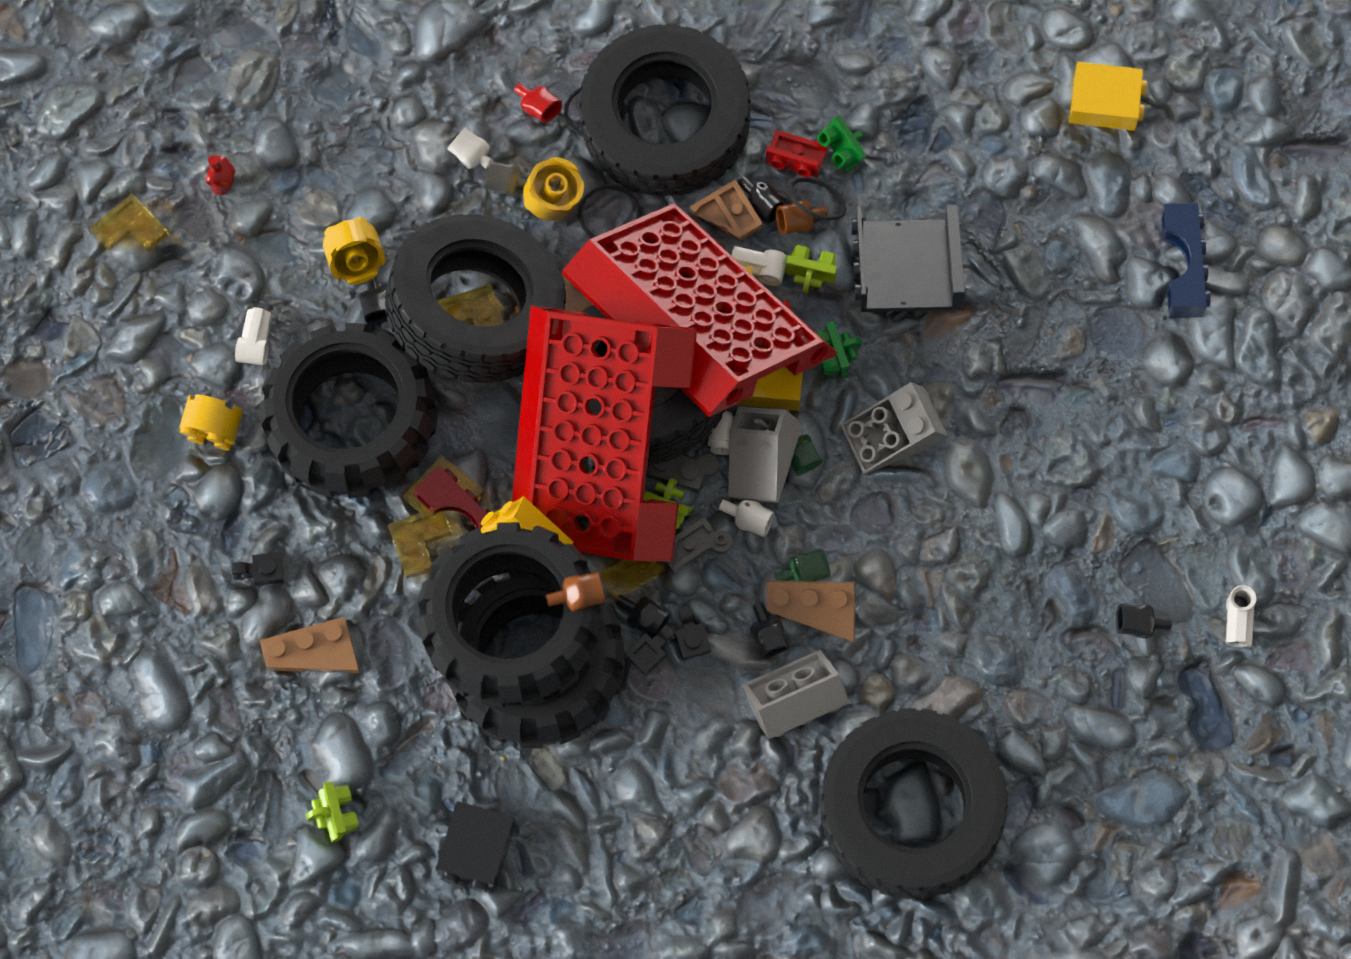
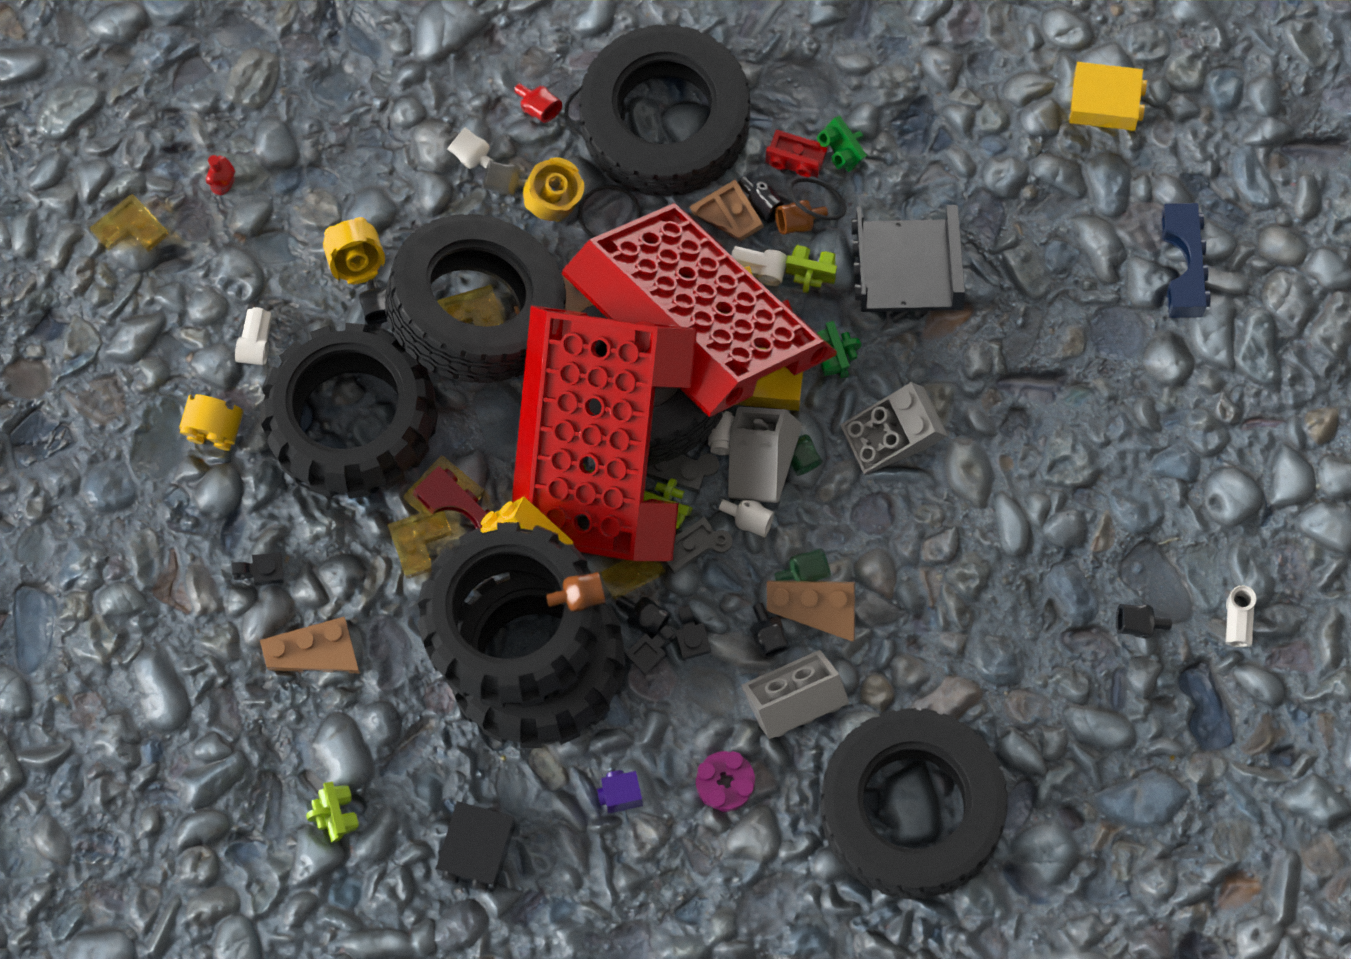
none -> dark purple brick [597,770,643,814]
none -> magenta plate [696,751,755,812]

